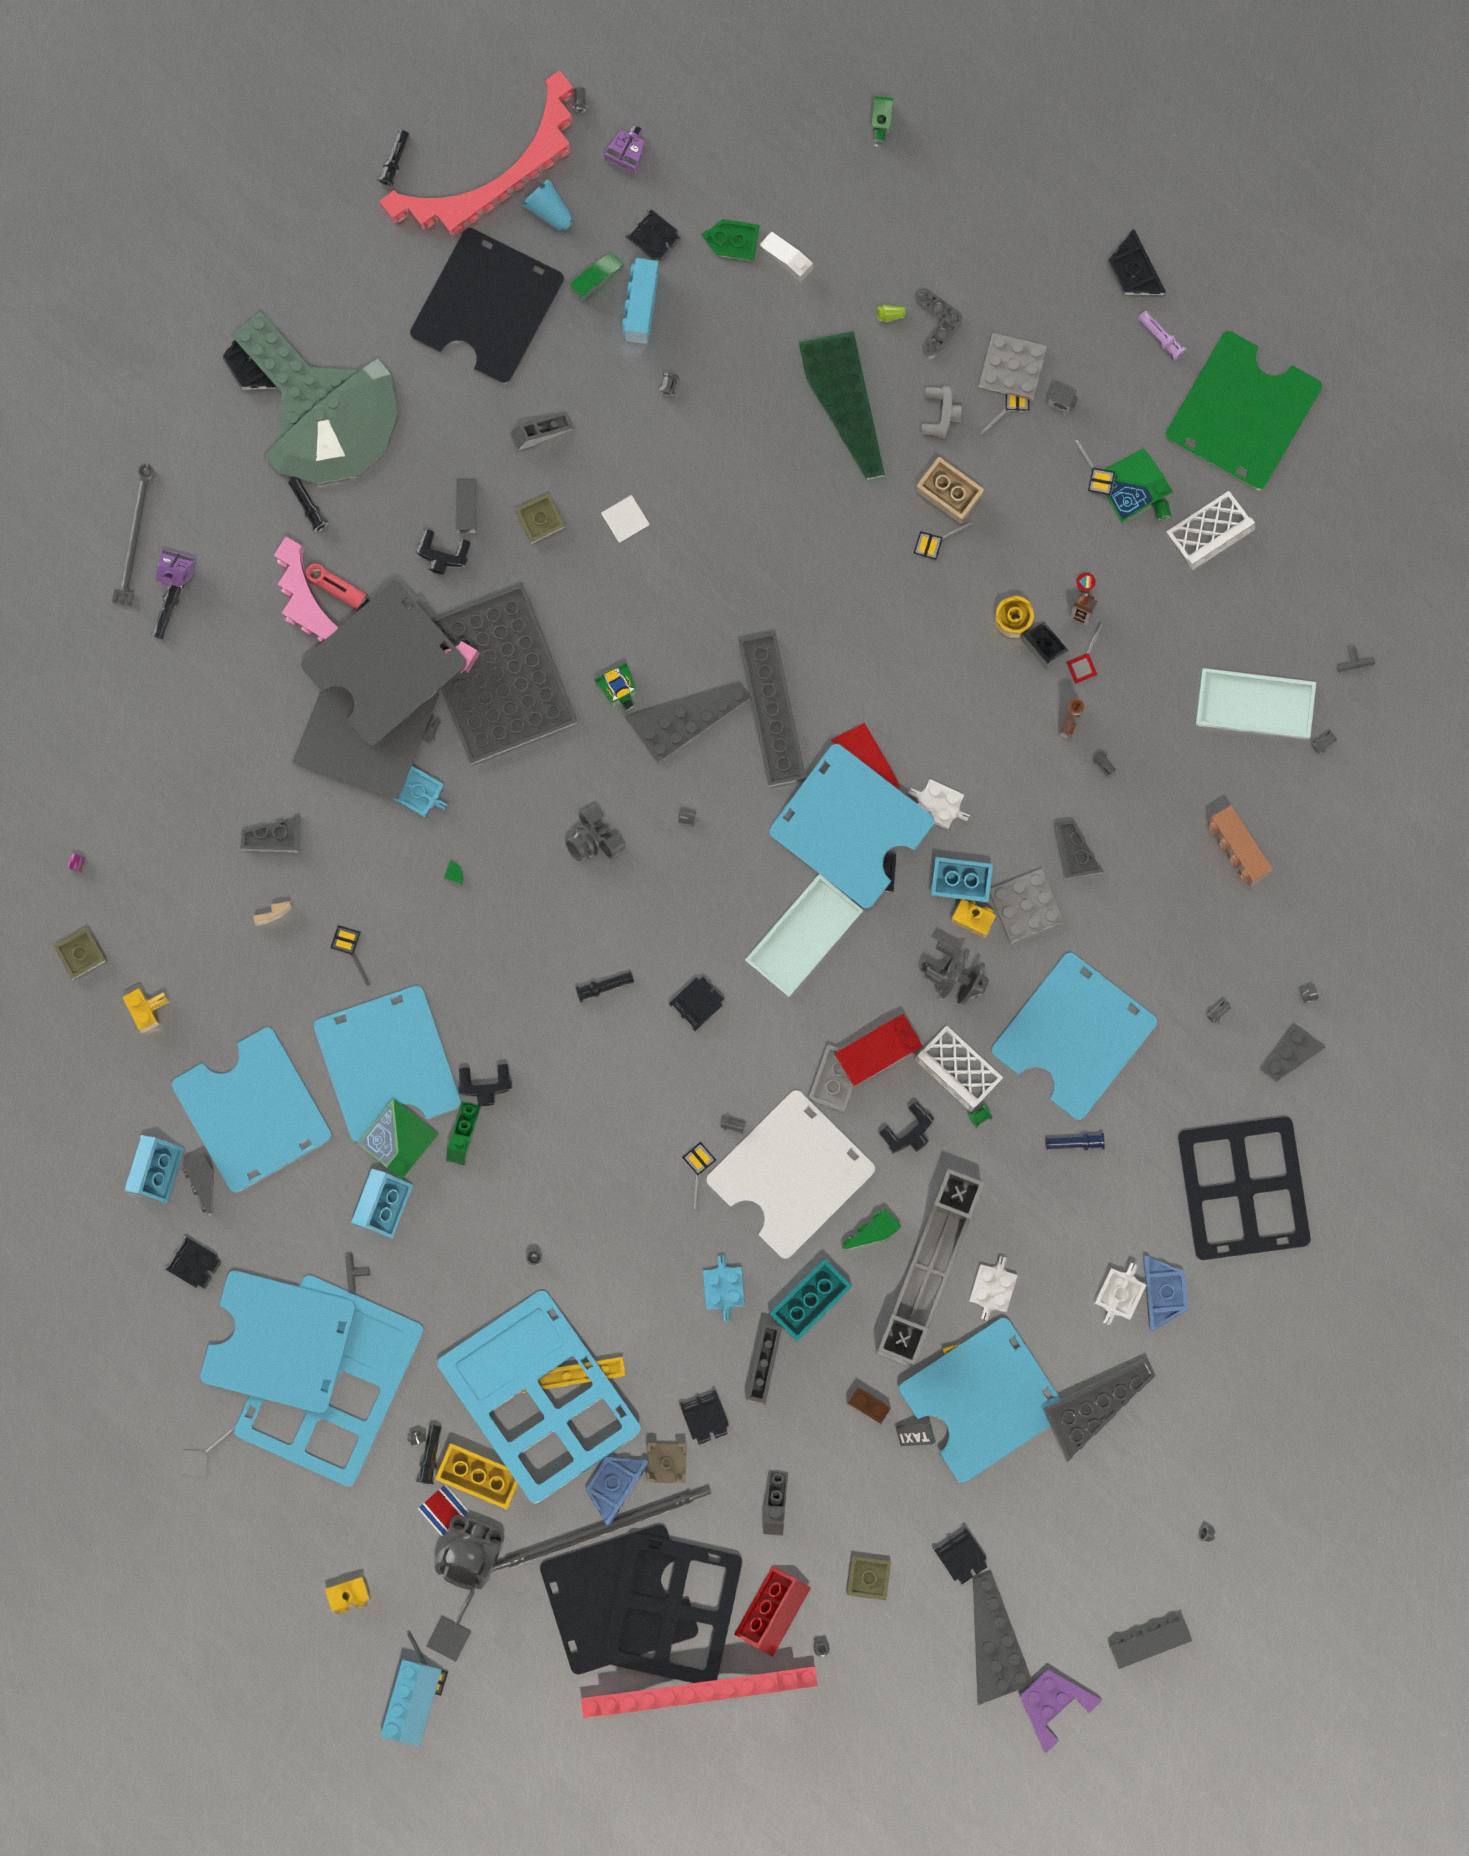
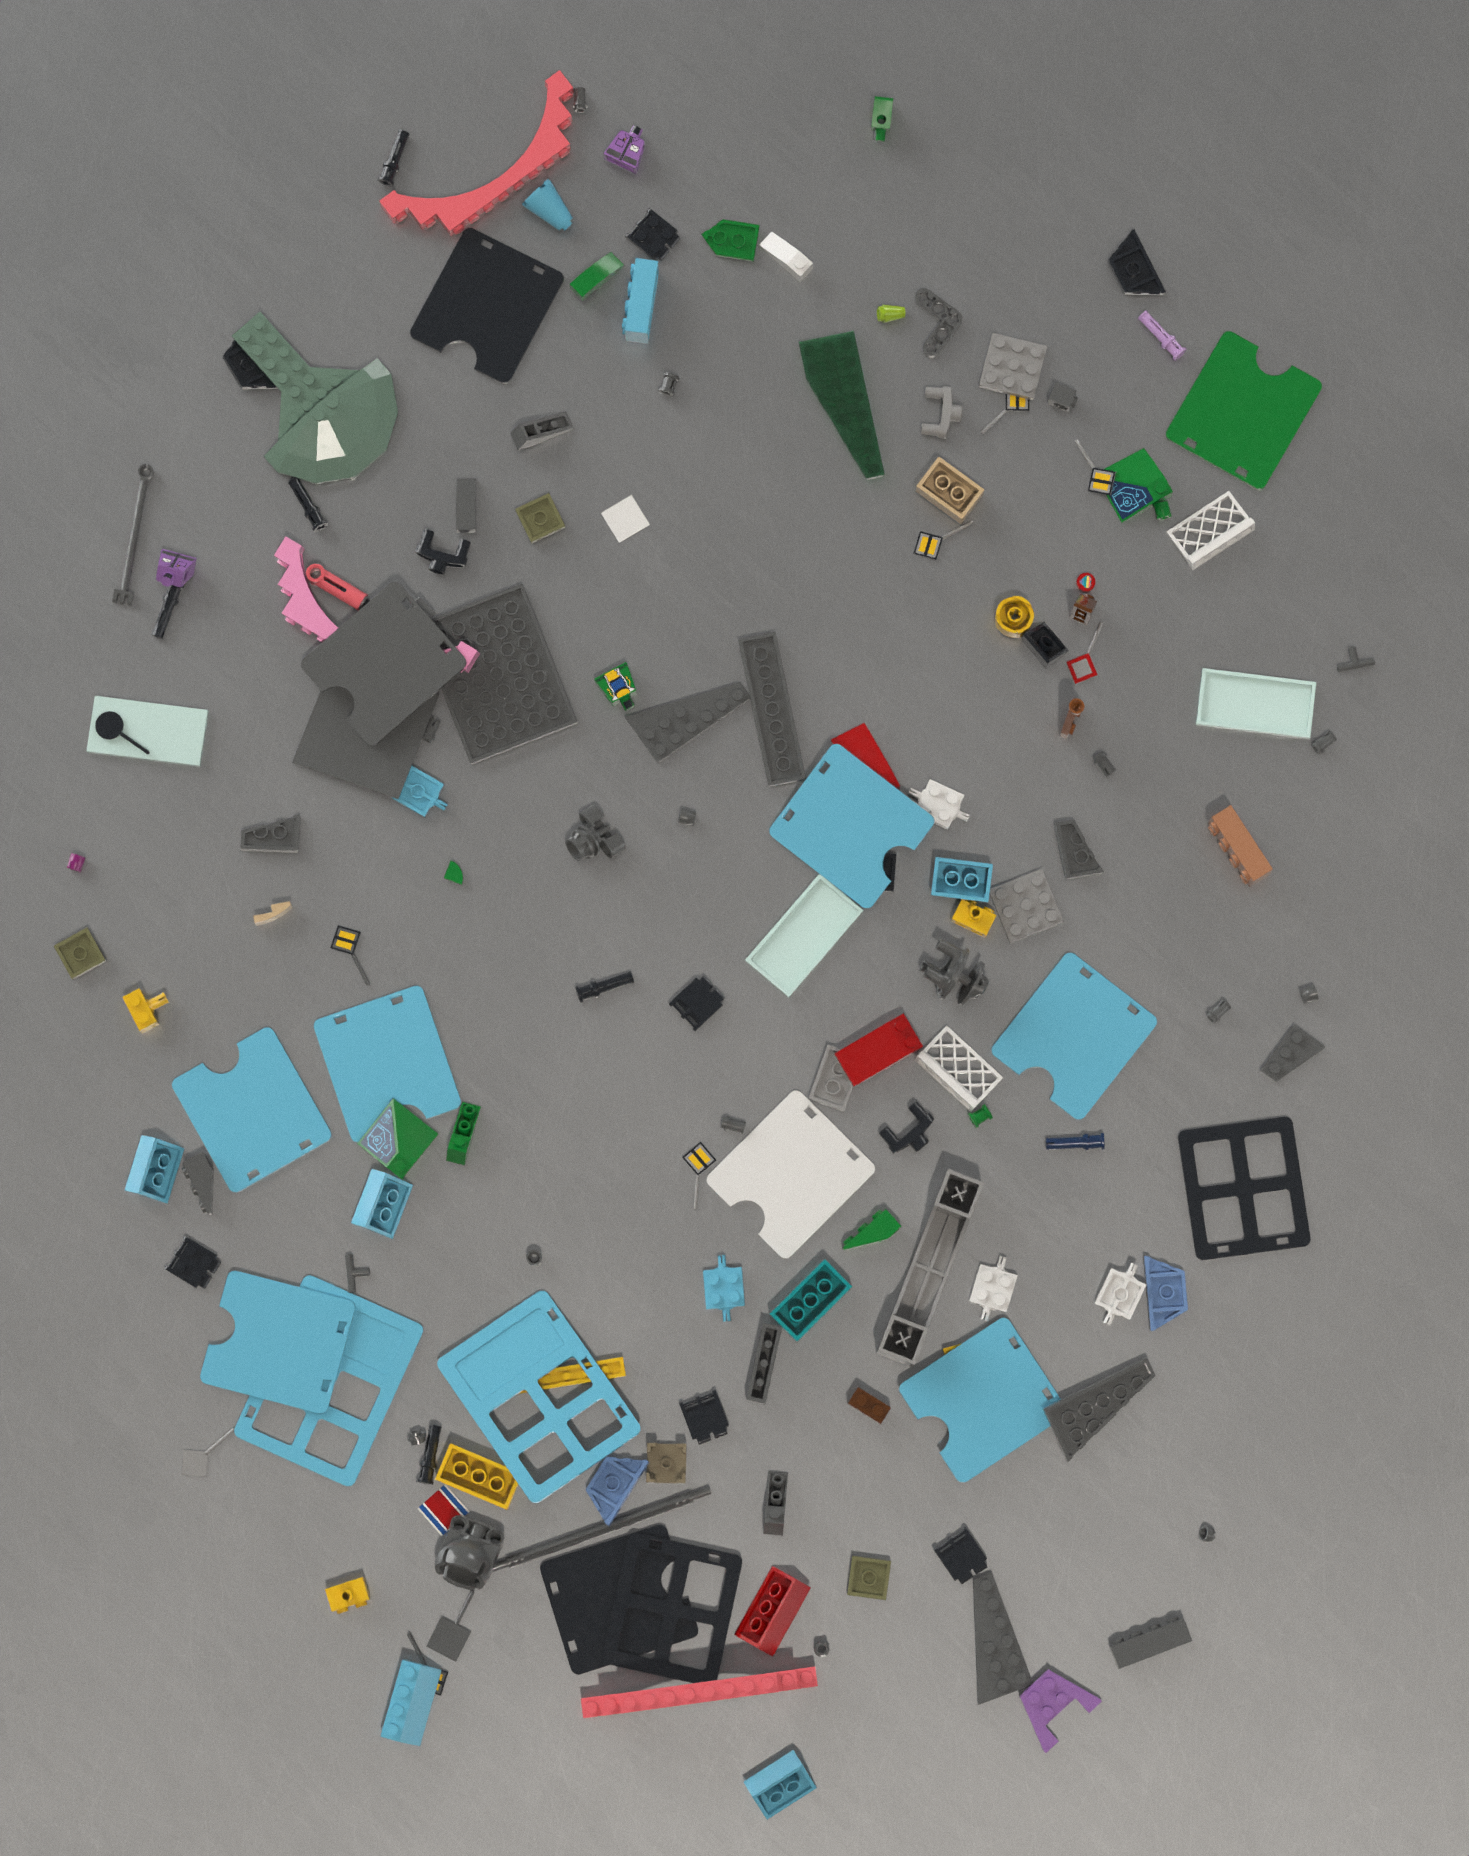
black connector [458,1064,512,1106] -> none
dark grey tile [896,1424,936,1446] -> none
none -> light aqua tile [86,696,209,767]
none -> black piece [95,711,150,754]
none -> medium azure slope [744,1750,817,1820]

